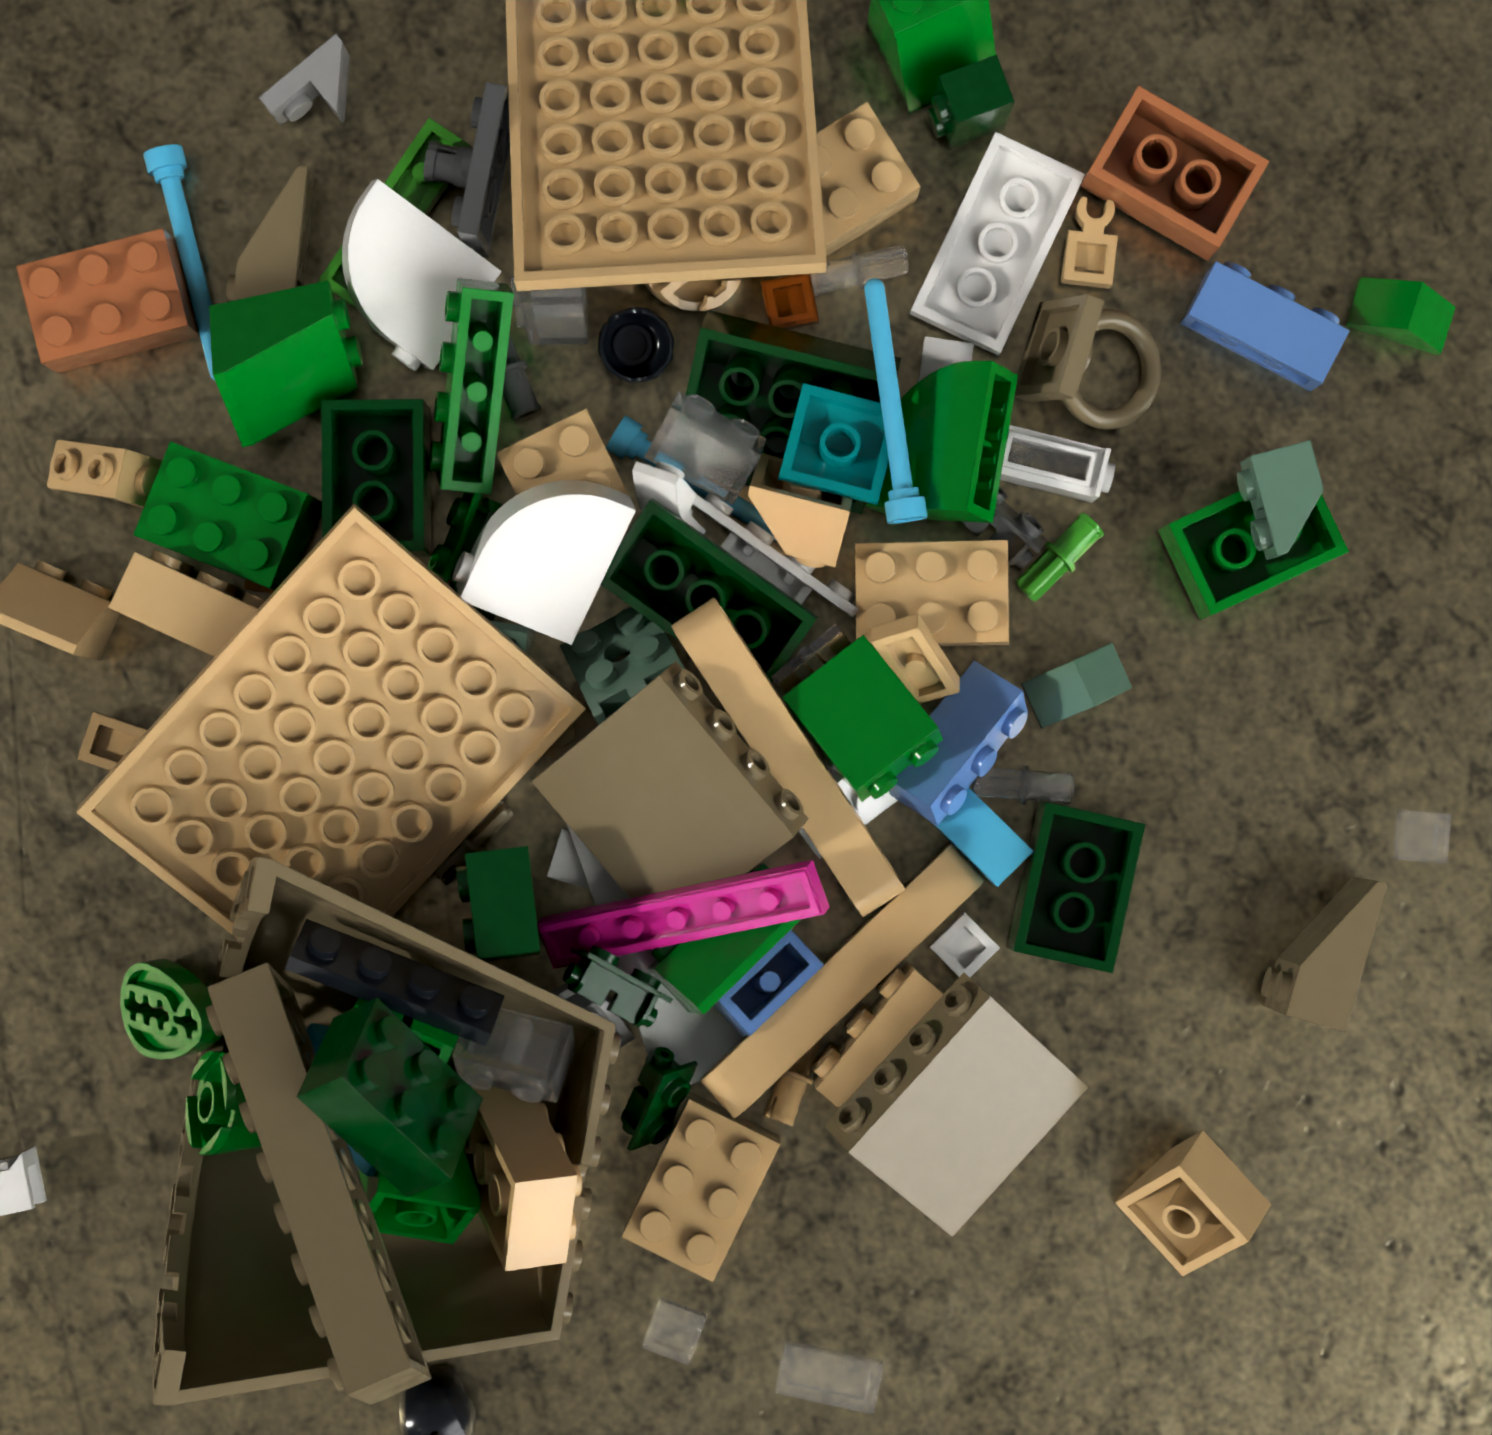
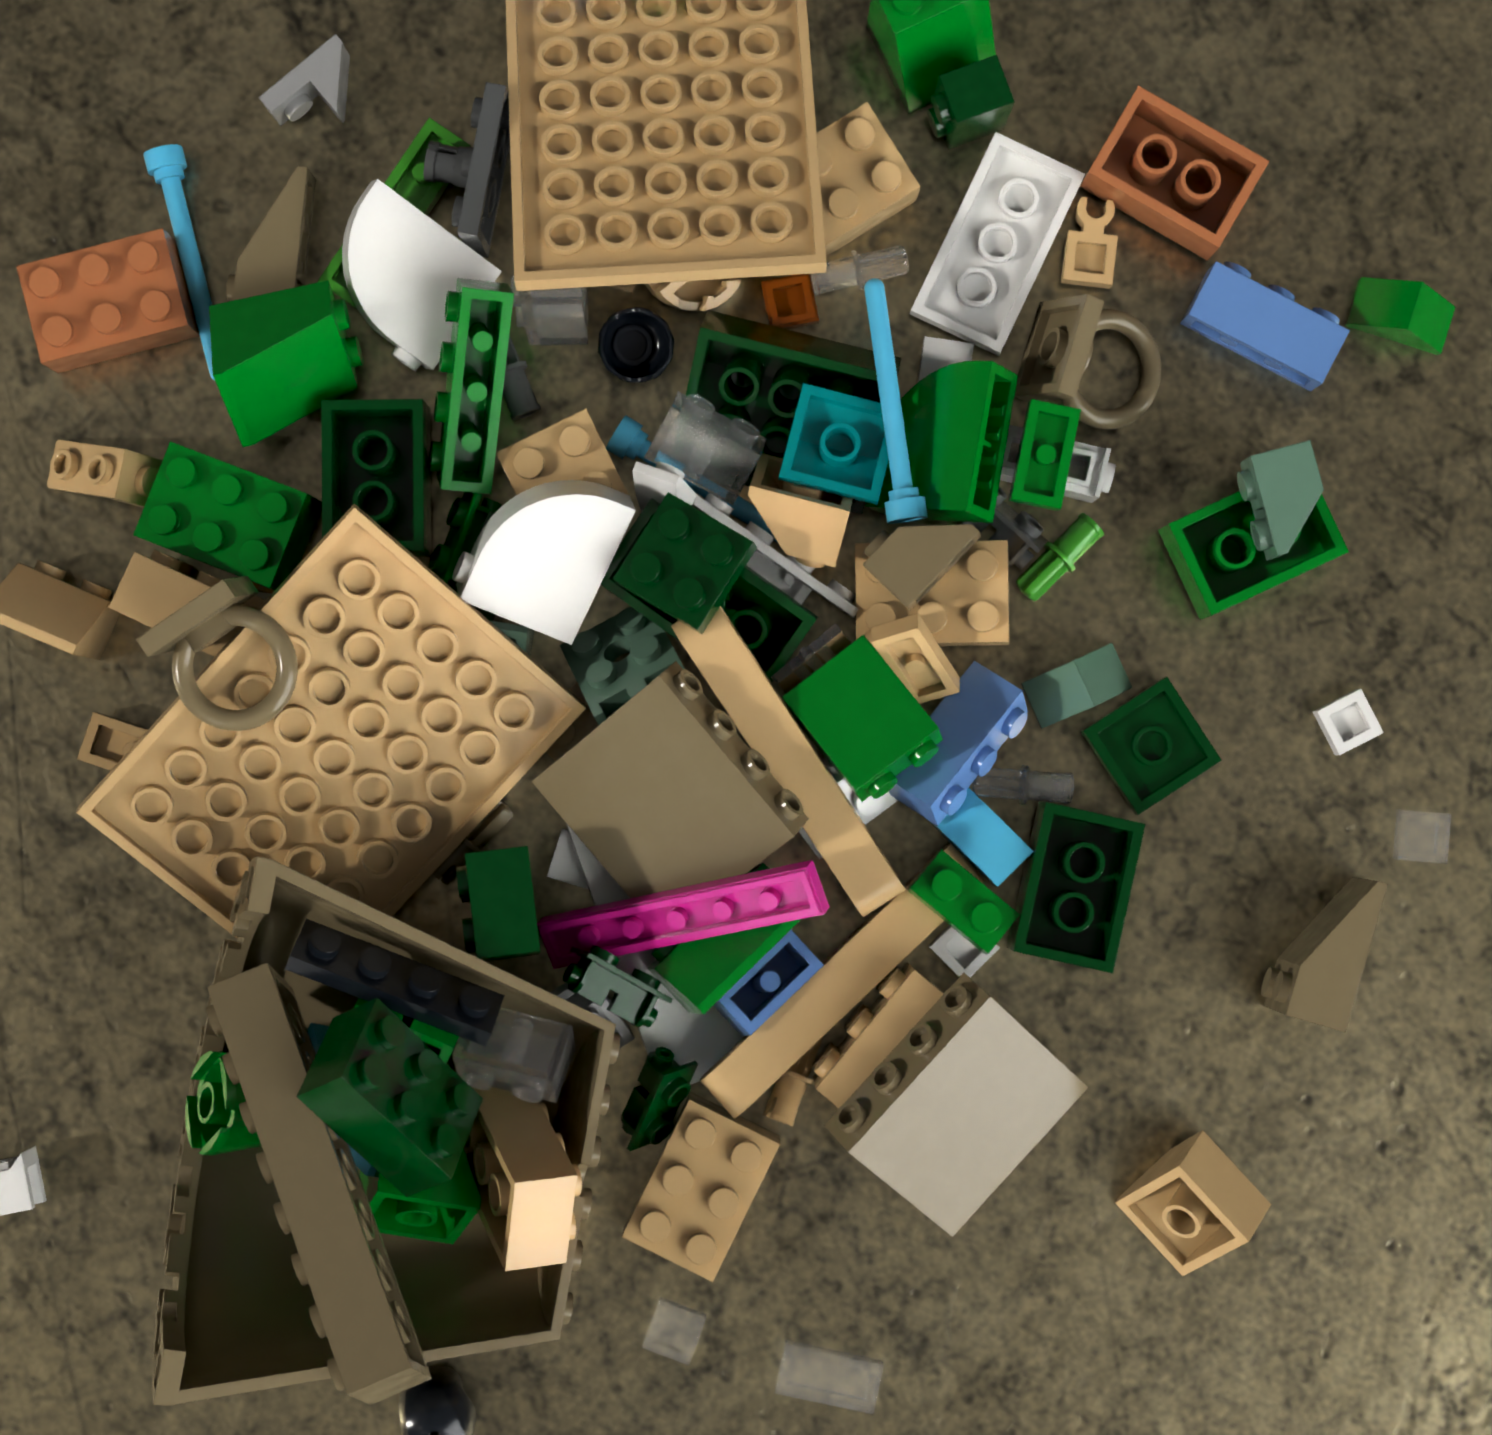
green piece [120,958,222,1060] -> none
none -> dark tan tile [135,576,298,731]
none -> dark green plate [613,492,757,634]
none -> dark tan slope [863,524,981,611]
none -> green plate [907,850,1020,954]
none -> green plate [1008,399,1081,511]
none -> dark green plate [1081,677,1222,815]
none -> white tile [1312,689,1384,756]

